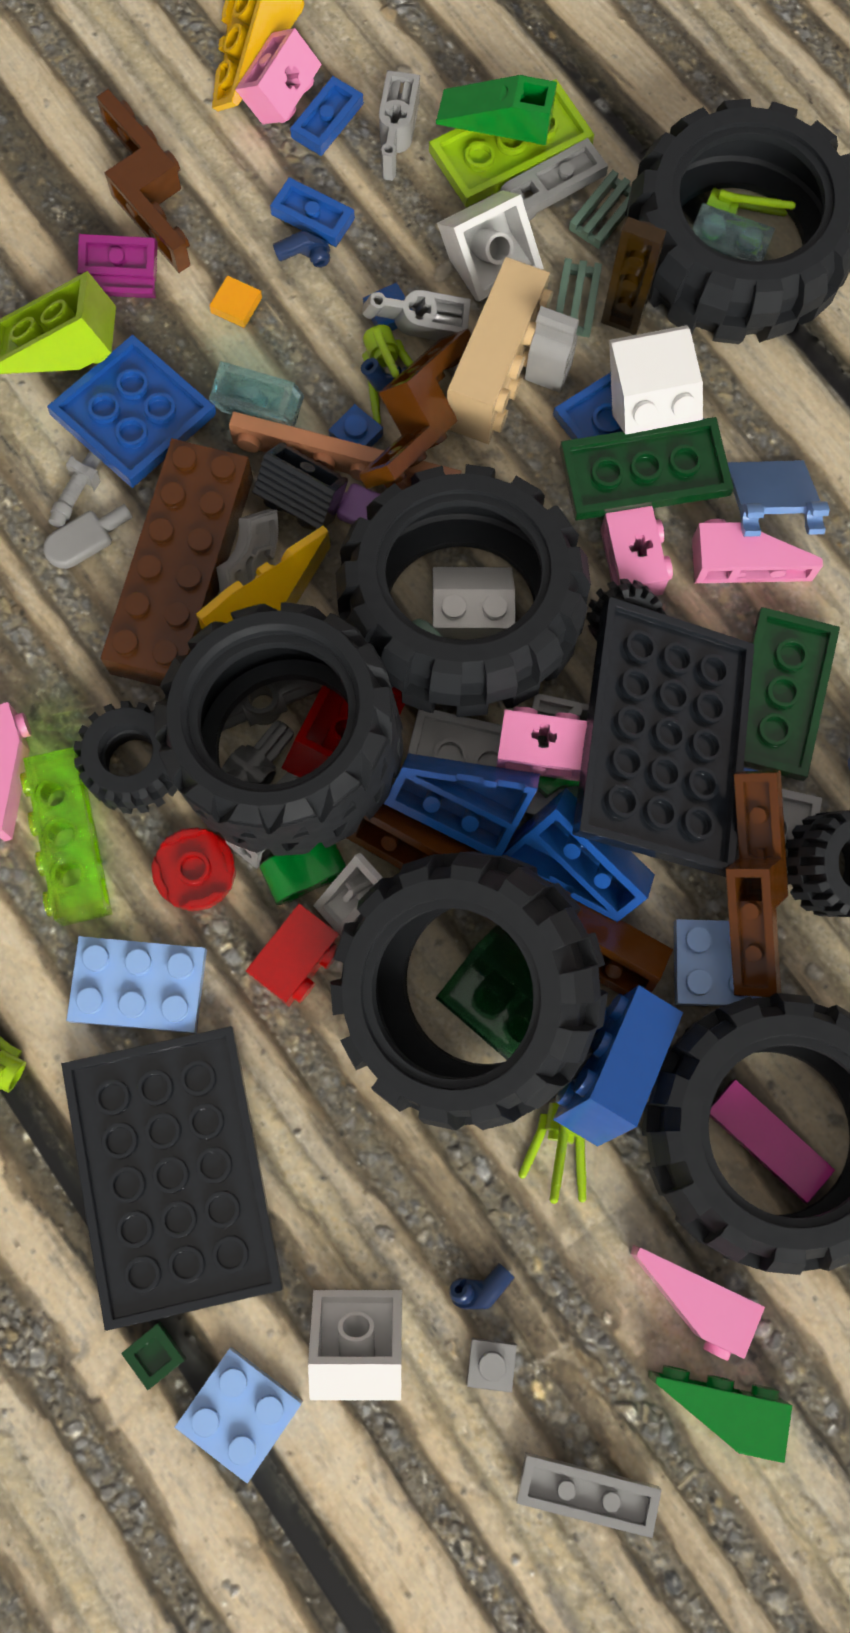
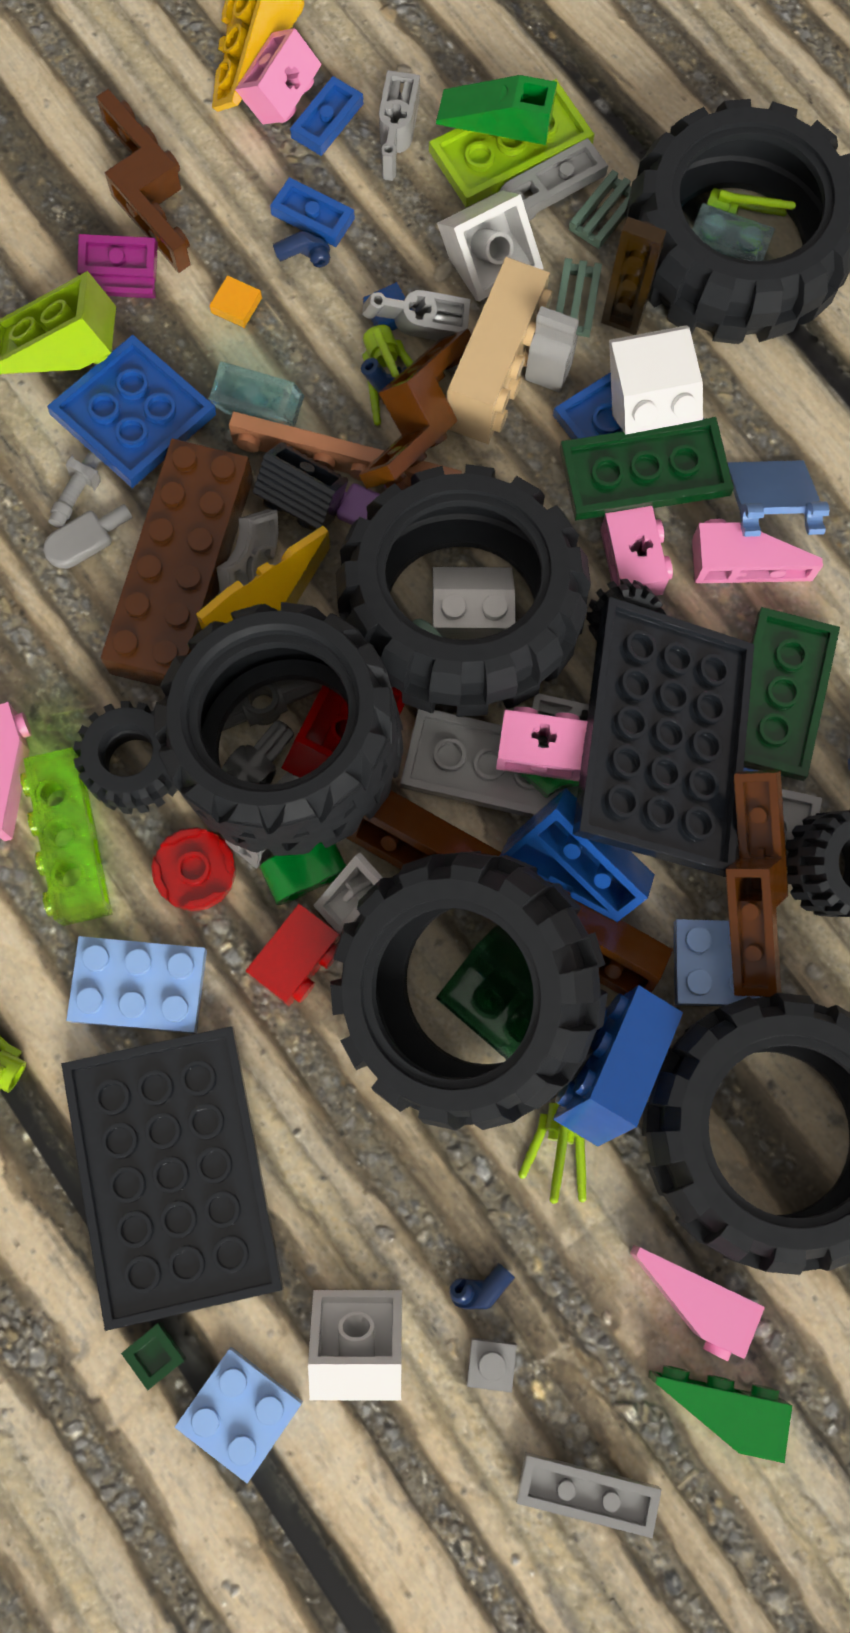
blue plate [328,404,384,447] -> none
blue wedge [384,753,540,856] -> none
dark pink tile [710,1079,835,1203] -> none

